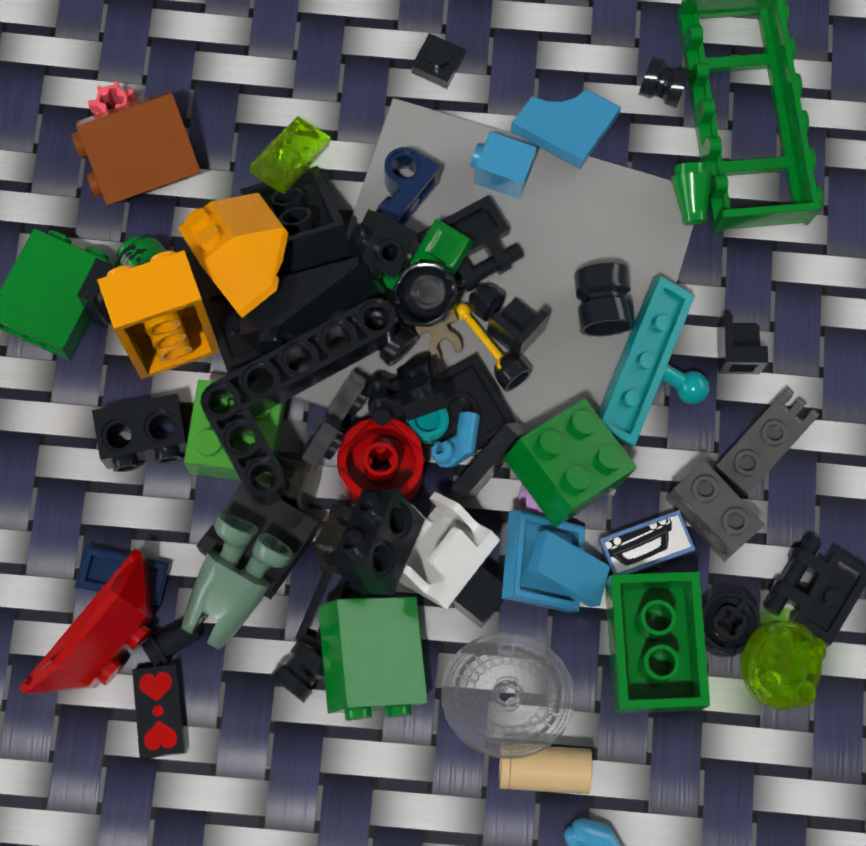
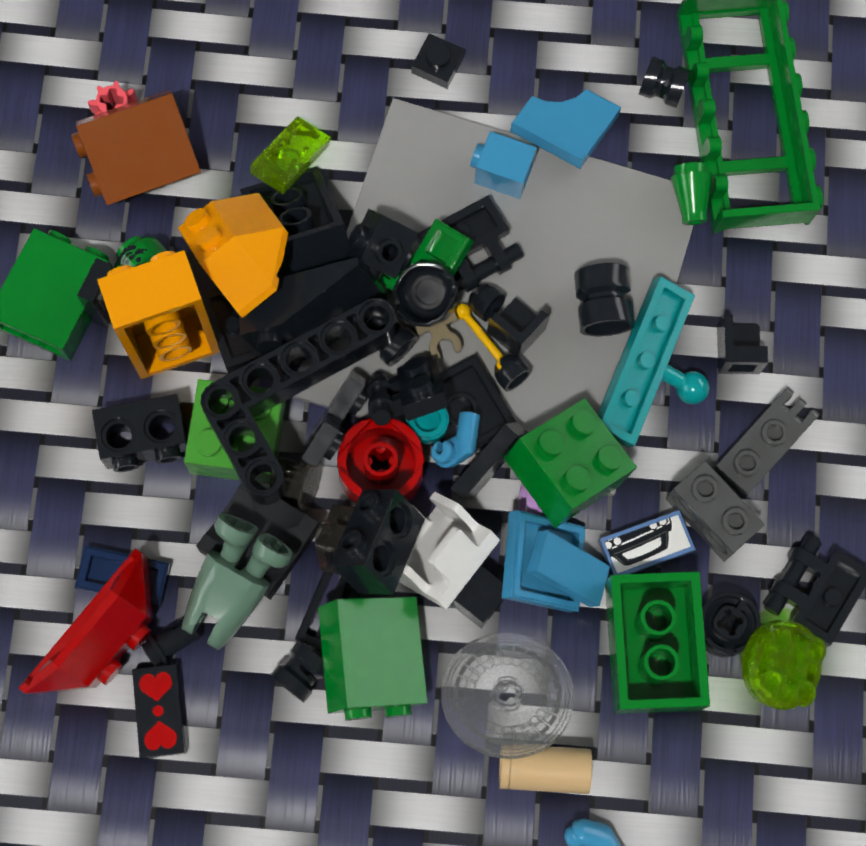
dark blue plate [376,147,440,226] -> none

